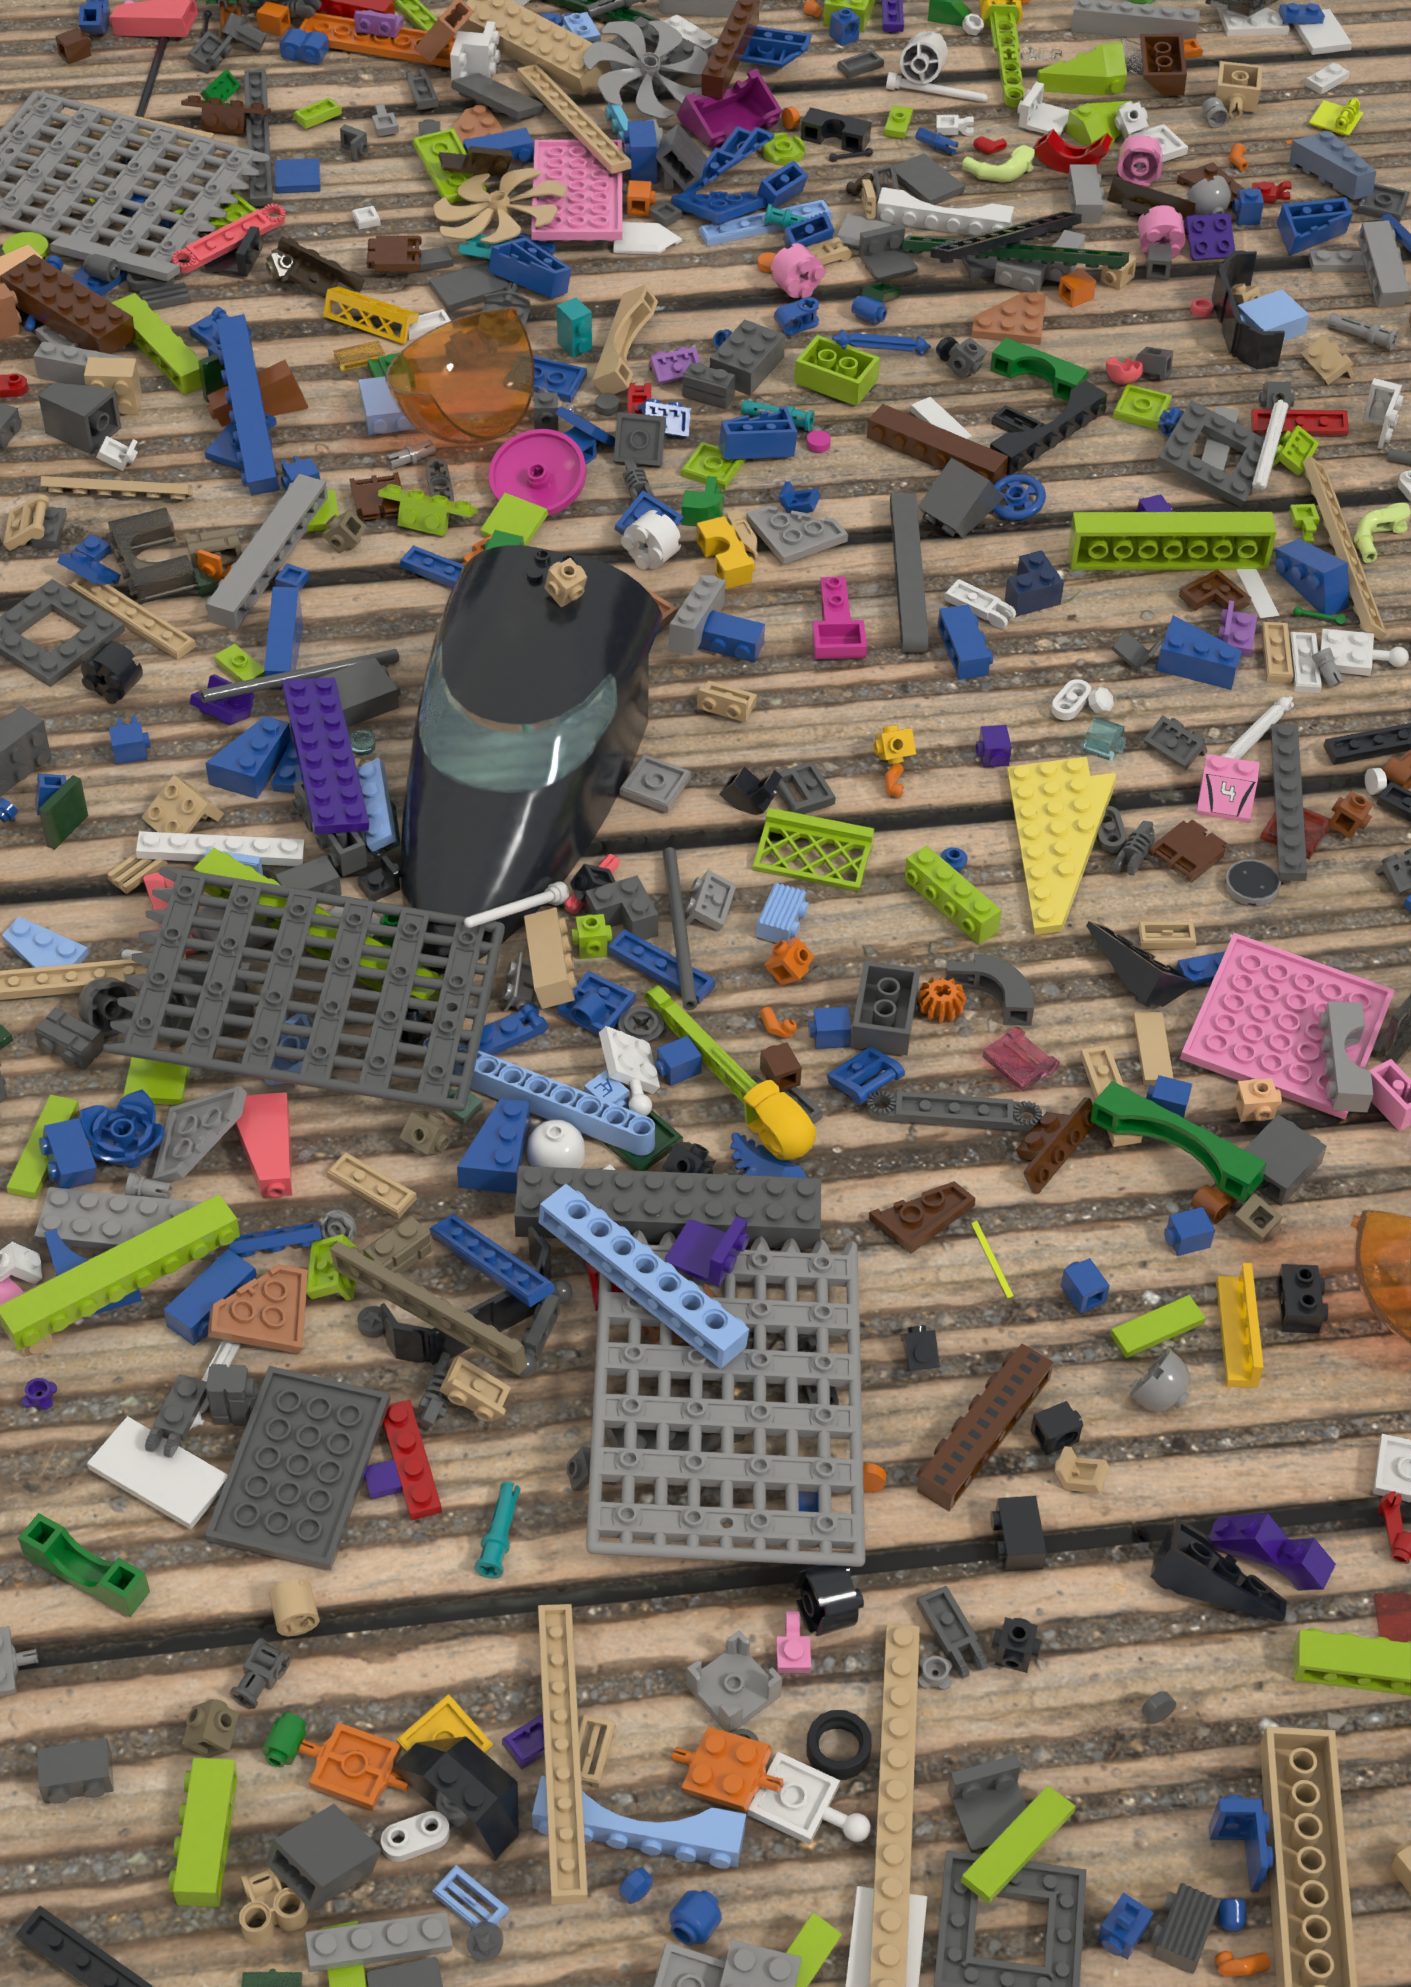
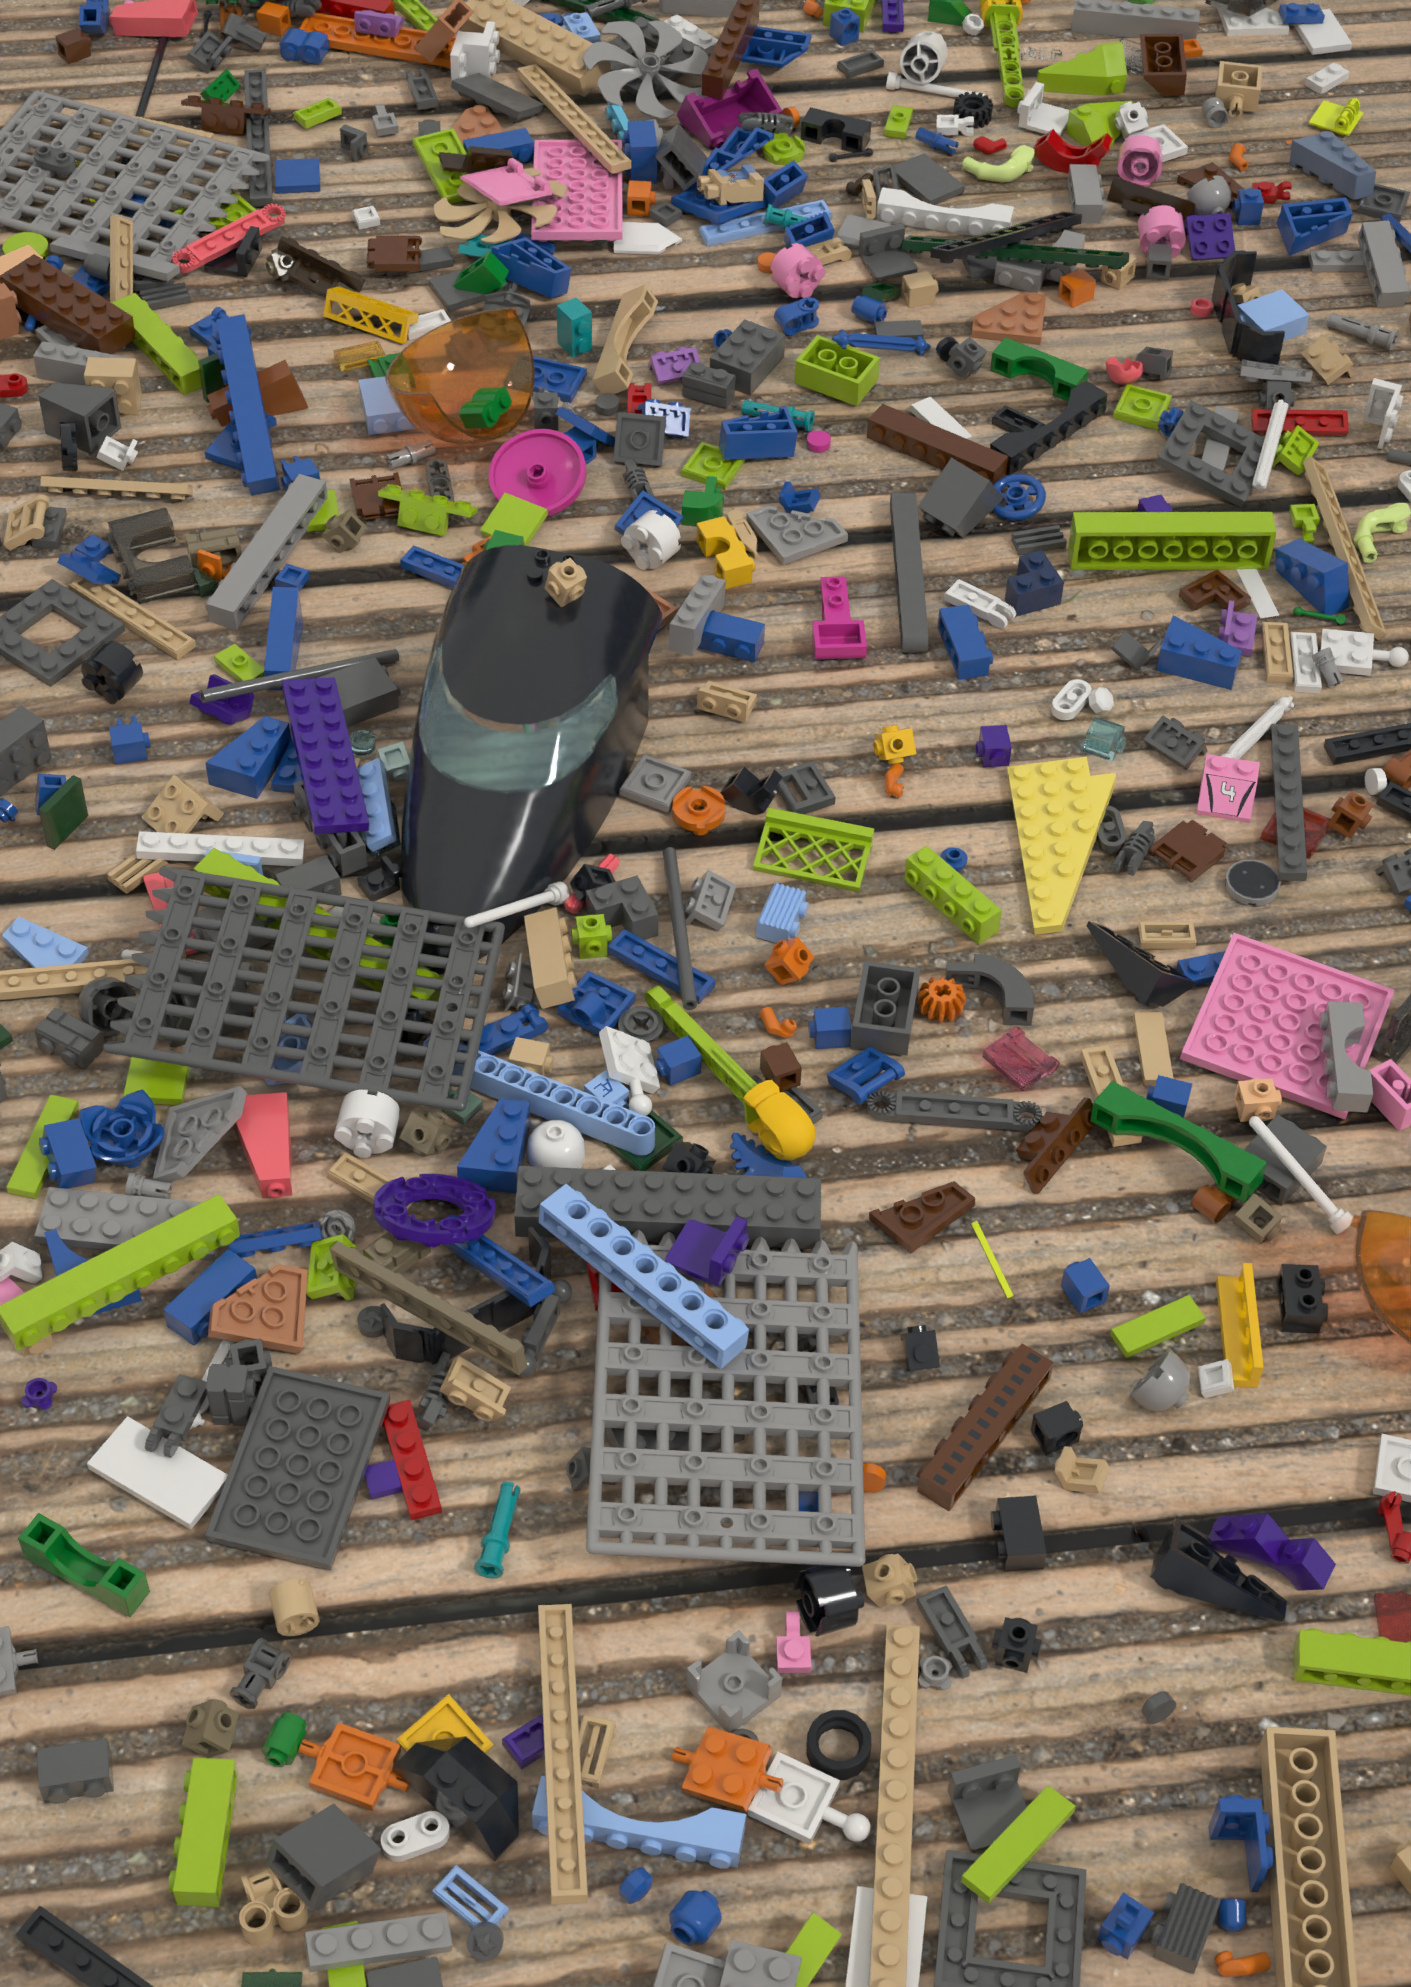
blue brick [1164,1207,1215,1256] -> none
none -> dark grey plate [33,145,76,174]
none -> black plate [60,422,78,471]
none -> tan tile [110,215,133,302]
none -> dark grey brick [225,1339,272,1387]
none -> white brick [334,1089,400,1158]
none -> dark purple plate [373,1174,496,1247]
none -> light aqua bracket [377,741,410,781]
none -> green slope [453,251,509,295]
none -> green brick [459,387,512,429]
none -> bright pink window [460,158,553,206]
none -> tan brick [508,1037,554,1076]
none -> orange plate [672,786,726,836]
none -> tan hips [697,164,764,205]
none -> dark grey hinge [737,112,794,133]
none -> tan brick [862,1554,917,1608]
none -> dark grey tile [874,320,924,341]
none -> tan brick [901,271,938,308]
none -> black tyre [953,92,993,129]
none -> dark grey tile [1011,525,1067,555]
none -> white tile [1198,1359,1234,1398]
none -> light grey plate [1240,360,1313,385]
none -> white piece [1249,1116,1355,1235]

